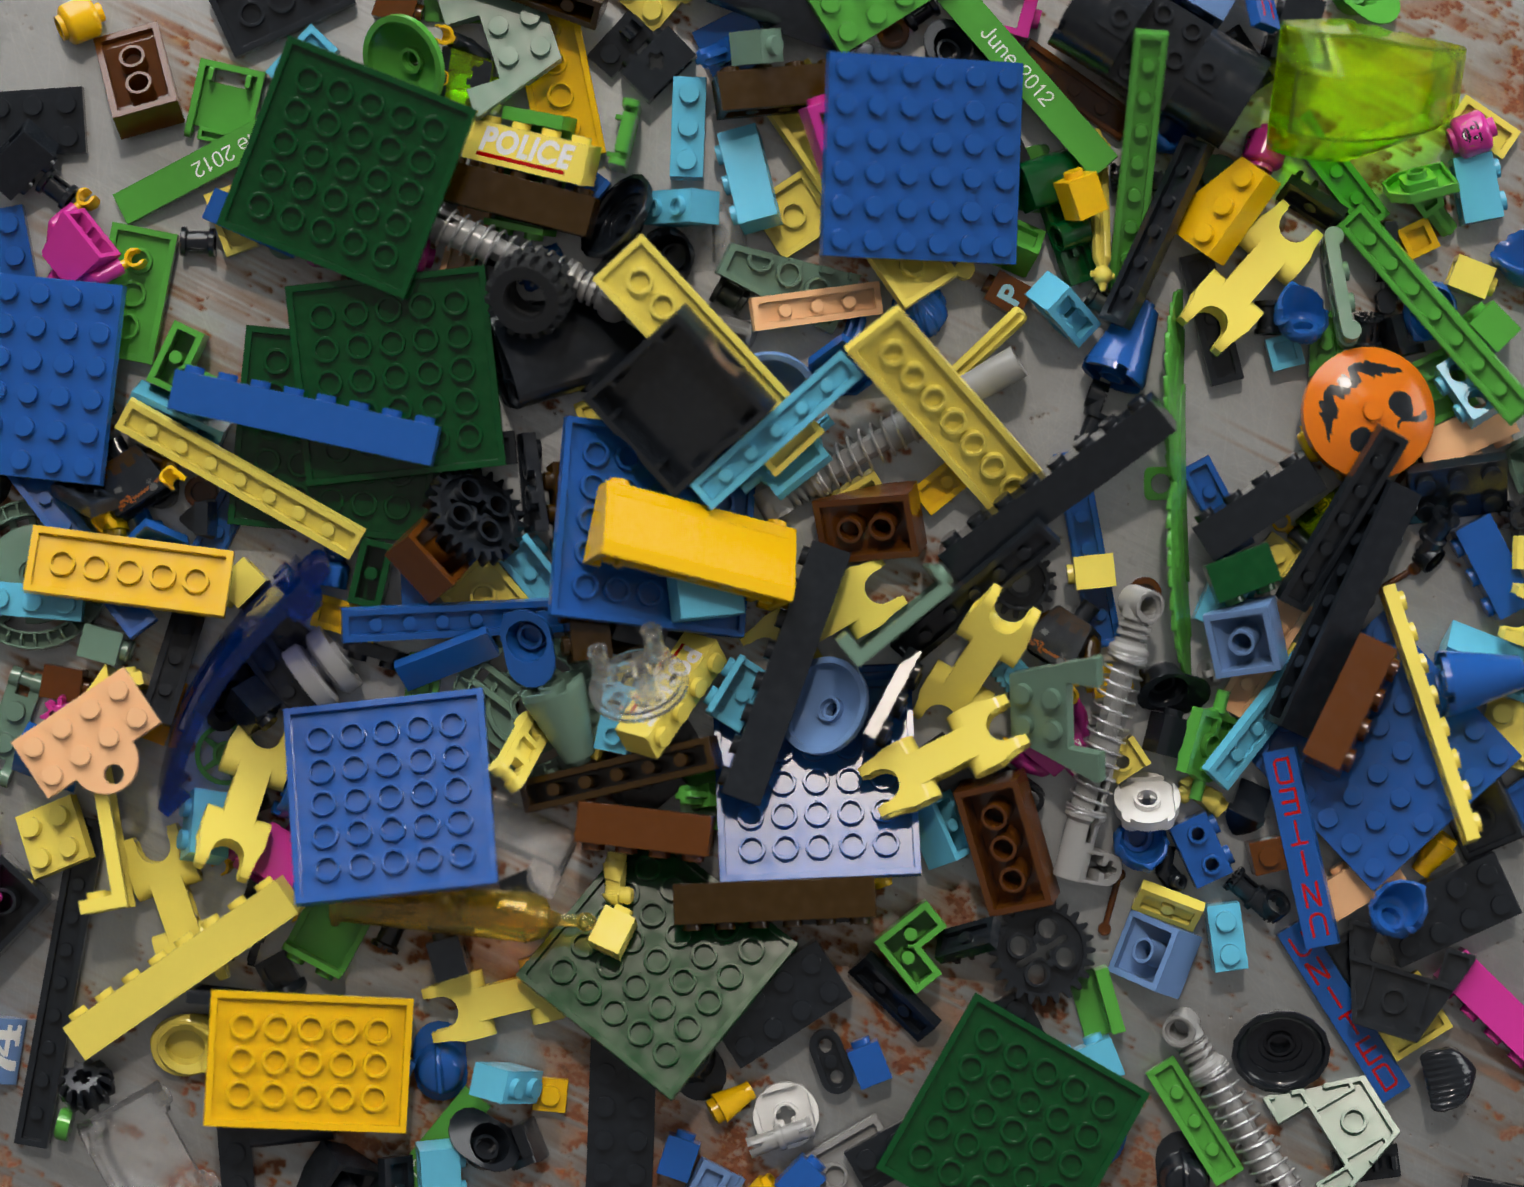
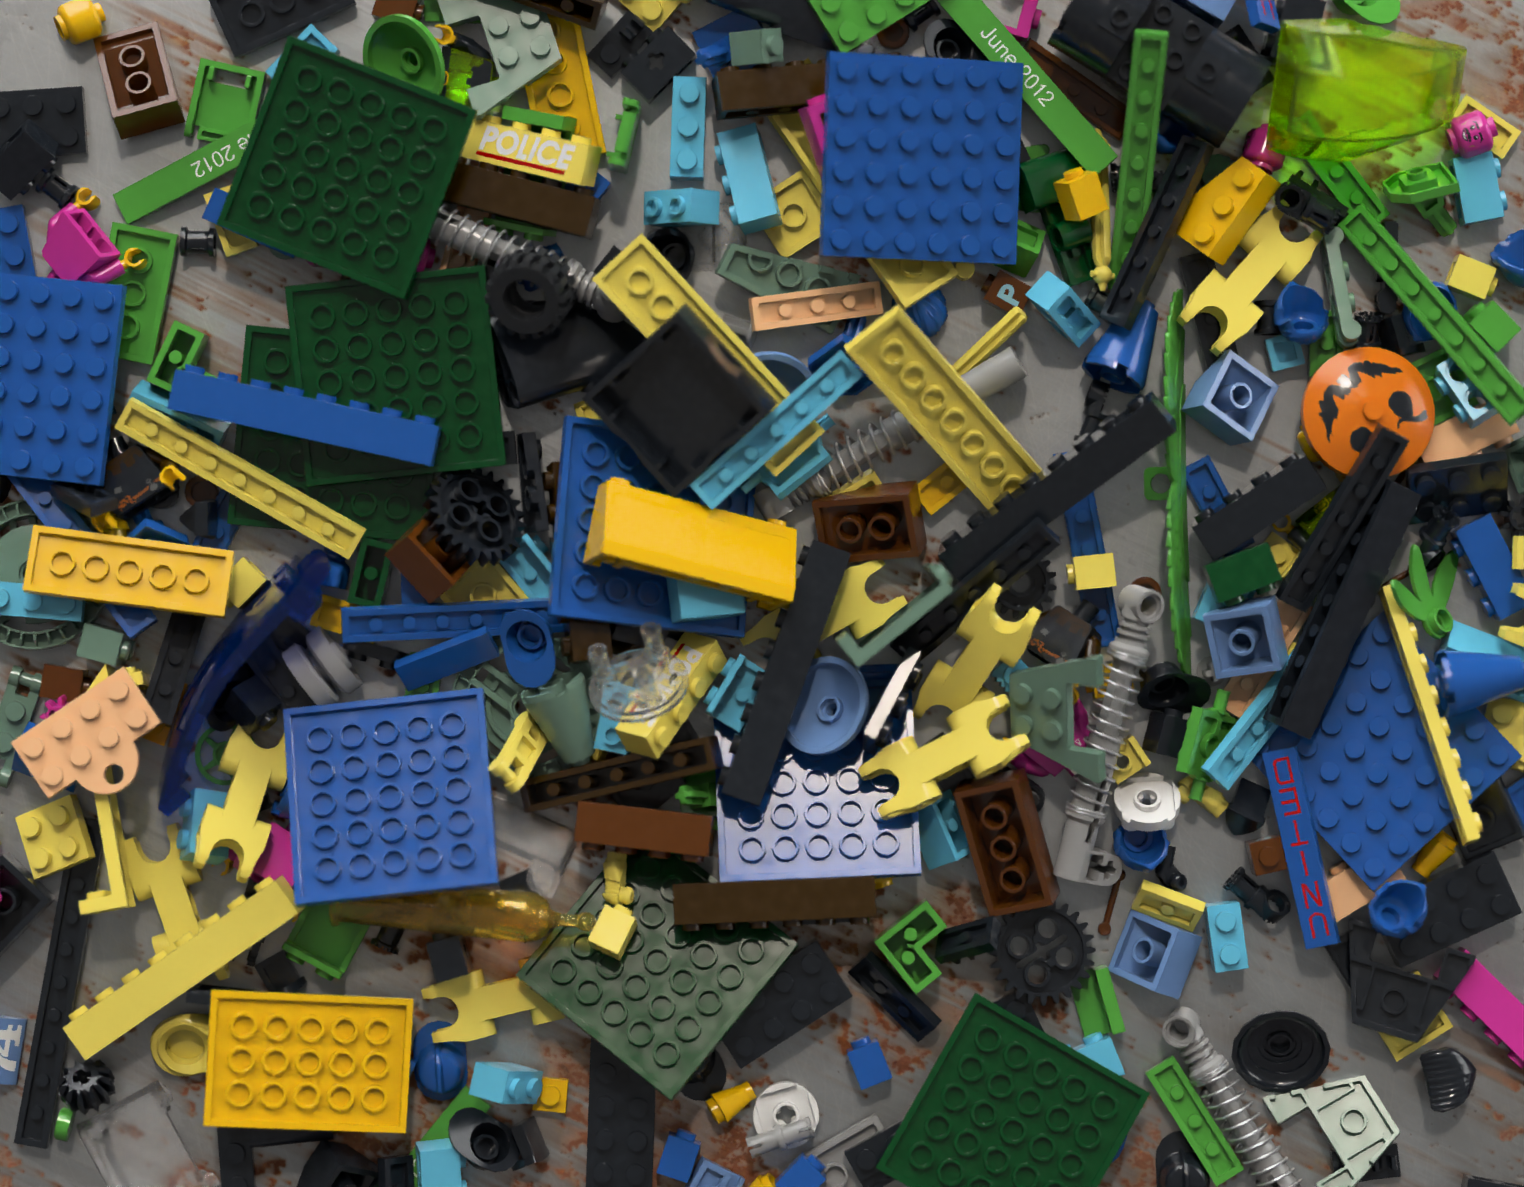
black hat [581,174,653,259] -> none
pearl dark grey bush [709,277,751,316] -> none
black plate [809,1028,854,1094] -> none
blue brick [1168,810,1235,889] -> none
blue tile [1276,920,1411,1103] -> none
reddish brown brick [1302,632,1401,778] -> none
yellow plate [1398,218,1441,260] -> none
none -> medium blue slope [1181,350,1279,446]
none -> black connector [1274,181,1342,235]
none -> bright green plant [1391,544,1459,639]

